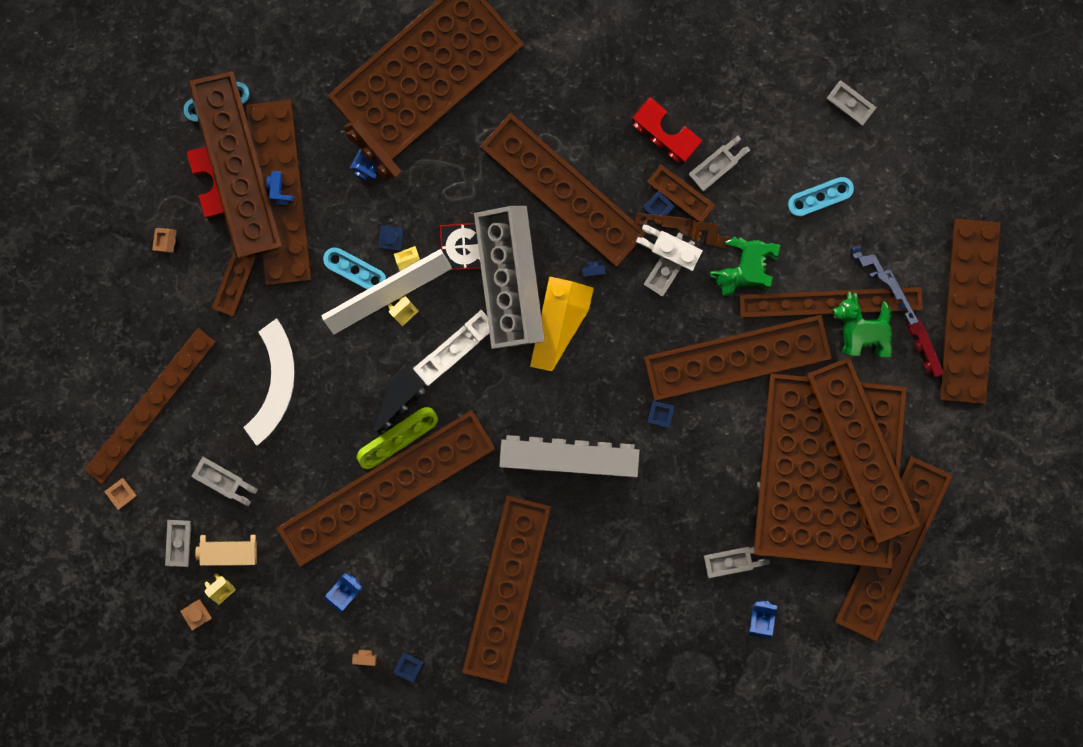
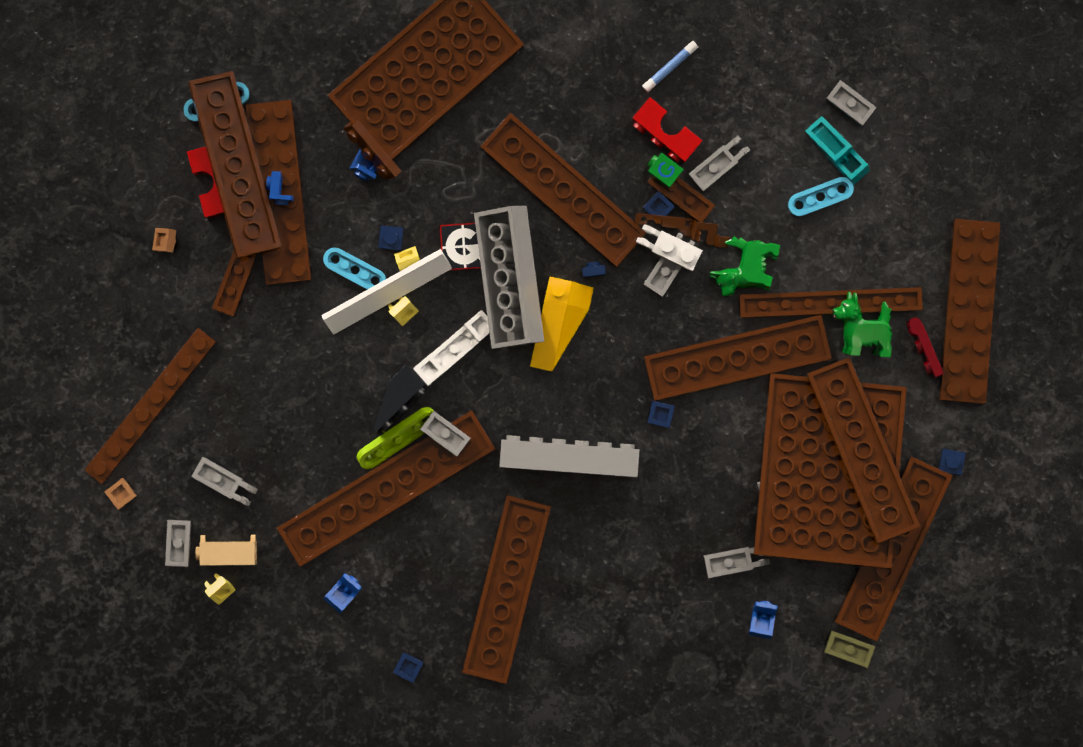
medium nougat plate [180,599,212,630] -> none
white tile [243,319,295,446] -> none
medium nougat plate [352,650,377,666] -> none
piece [850,246,918,325] -> none
none -> light grey plate [421,411,471,456]
none -> medium blue bar [642,41,698,92]
none -> green brick [647,153,684,189]
none -> teal slope [805,116,870,186]
none -> olive plate [824,630,875,668]
none -> dark blue plate [938,449,965,475]

